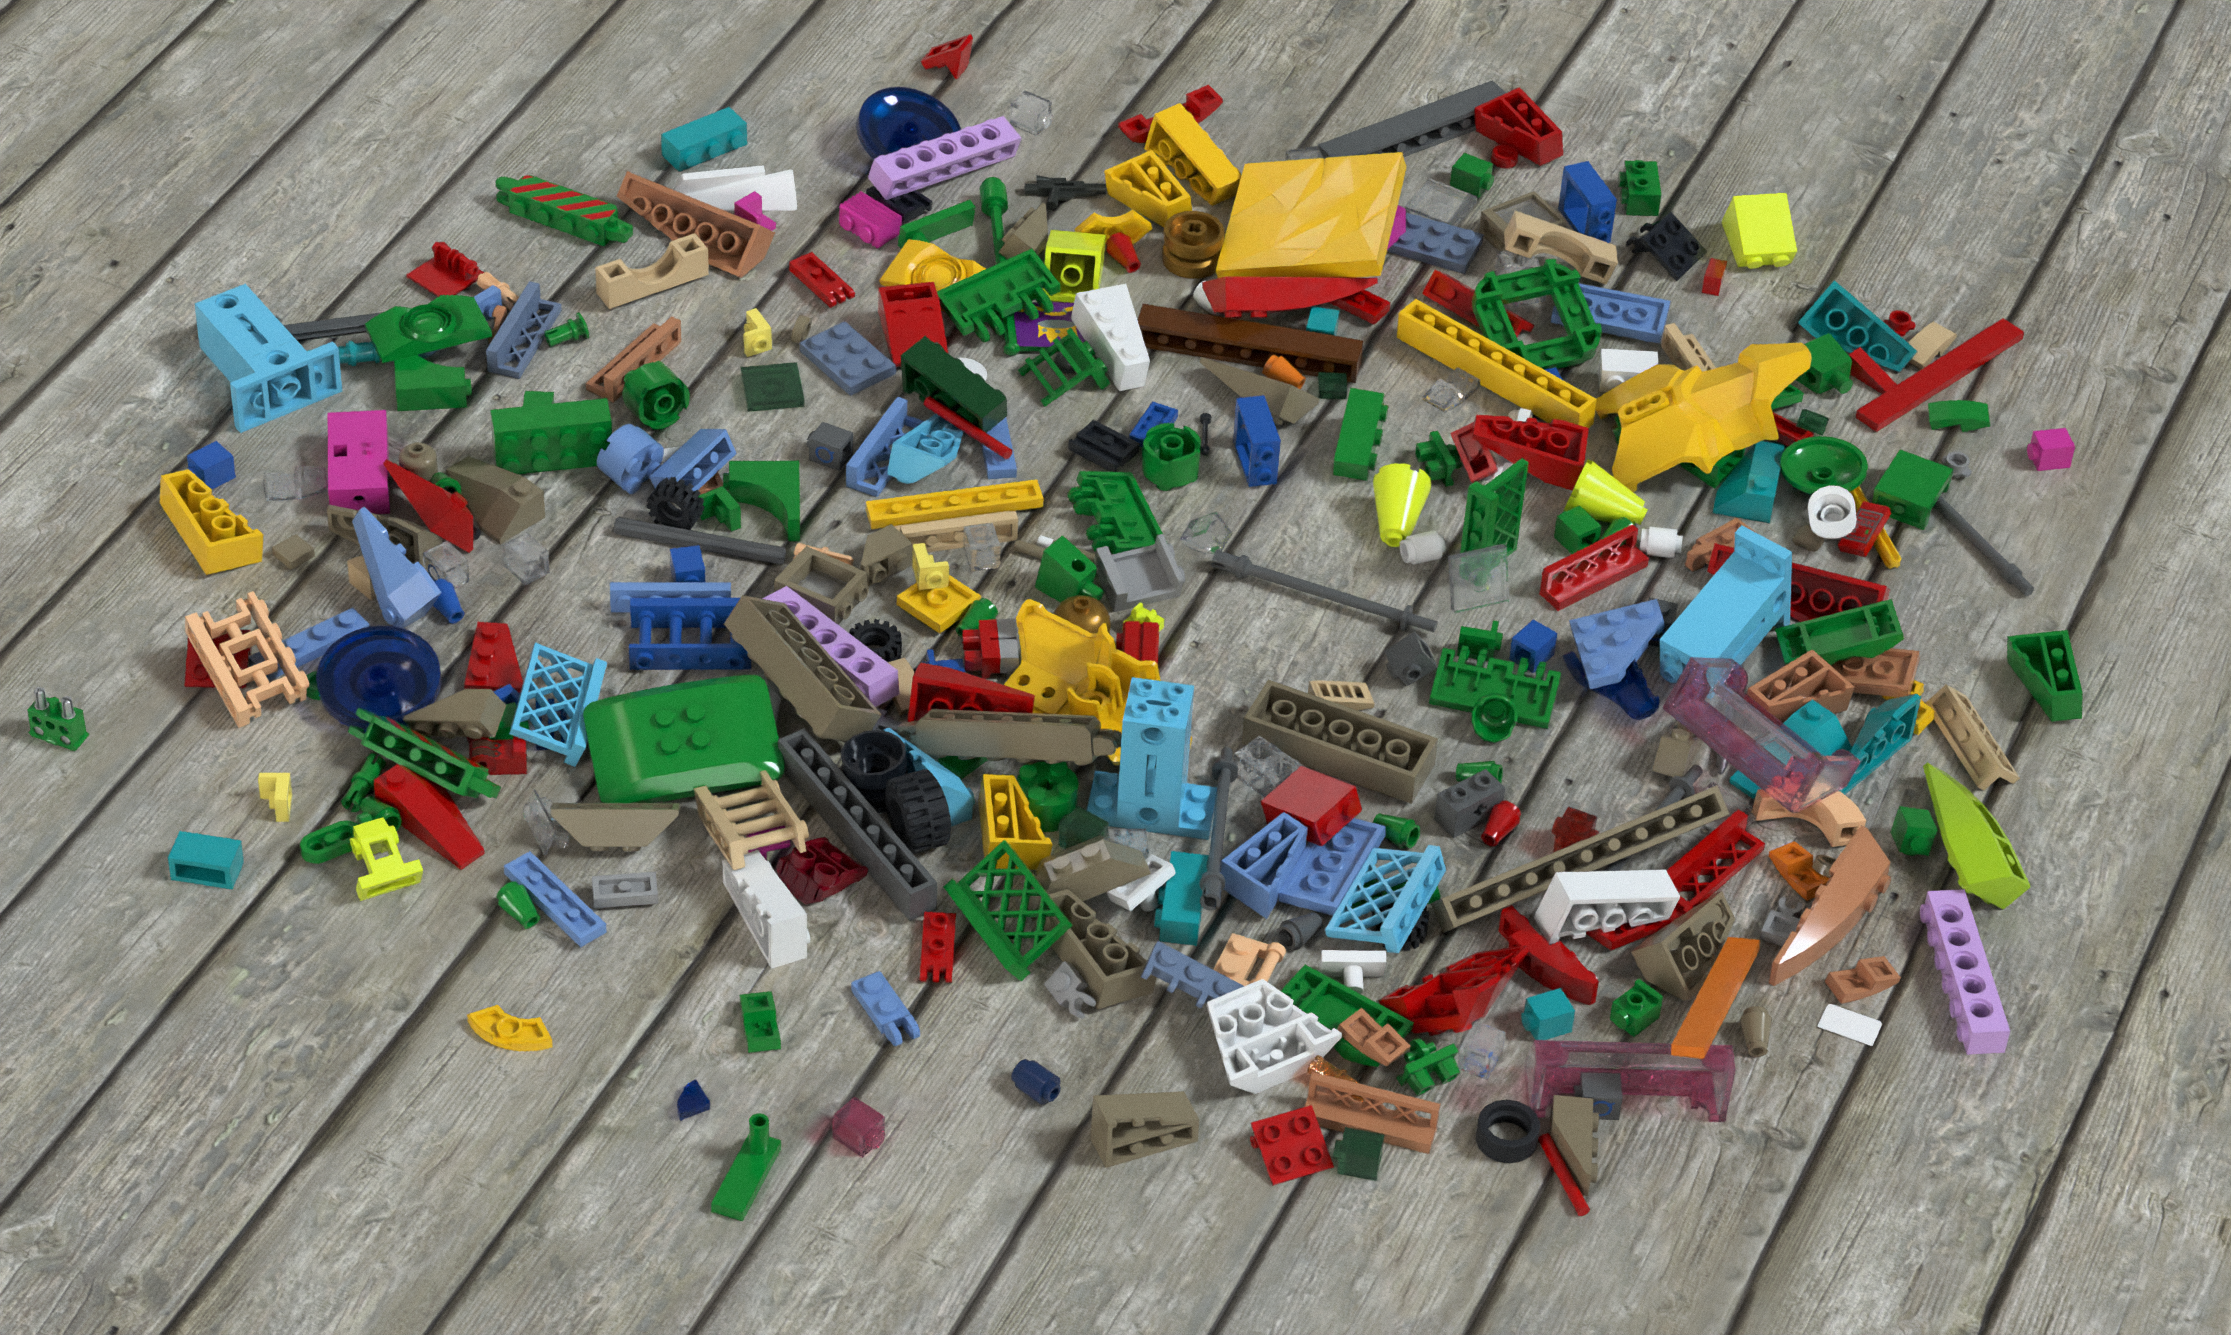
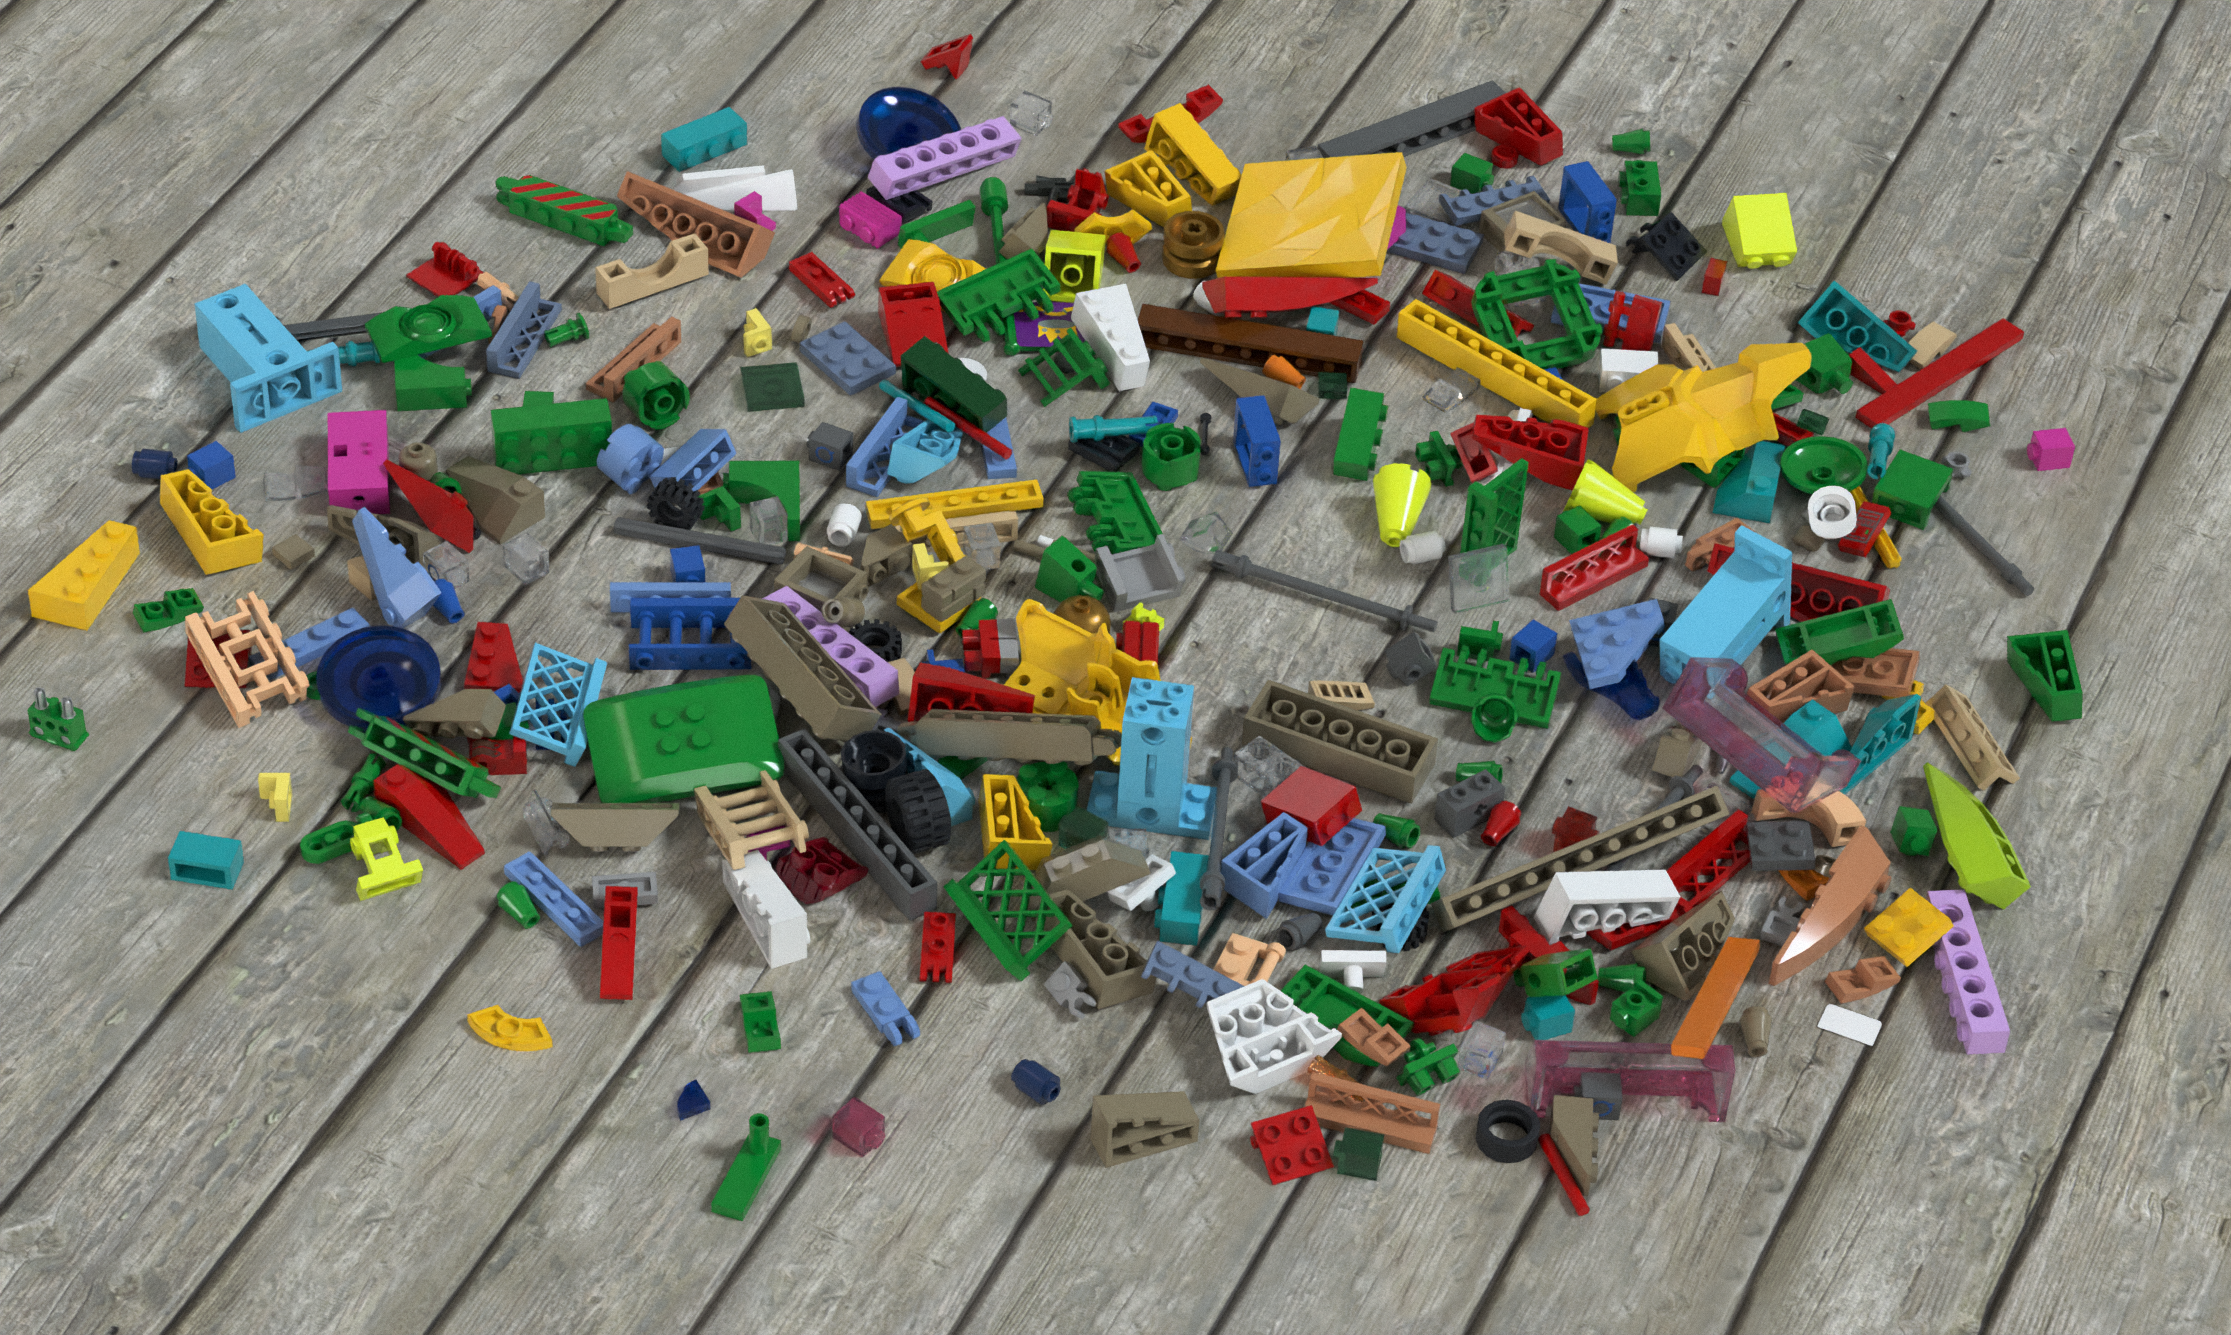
none -> yellow wedge [28,520,140,631]
none -> dark blue brick [132,448,178,480]
none -> green slope [133,588,204,632]
none -> red slope [600,886,638,1000]
none -> clear brick [750,496,788,545]
none -> dark tan piece [822,597,865,633]
none -> white brick [827,503,862,547]
none -> teal bar [879,379,955,432]
none -> yellow piece [889,498,966,566]
none -> dark tan brick [921,556,986,622]
none -> red tile [1047,168,1109,232]
none -> teal pin [1069,415,1158,443]
none -> sand blue hinge [1439,176,1550,226]
none -> green torso [1514,948,1598,997]
none -> green cone [1598,963,1646,992]
none -> red plate [1603,291,1662,351]
none -> green cone [1612,128,1651,155]
none -> dark grey plate [1746,820,1815,871]
none -> yellow plate [1864,888,1954,967]
none -> teal pin [1867,423,1895,479]

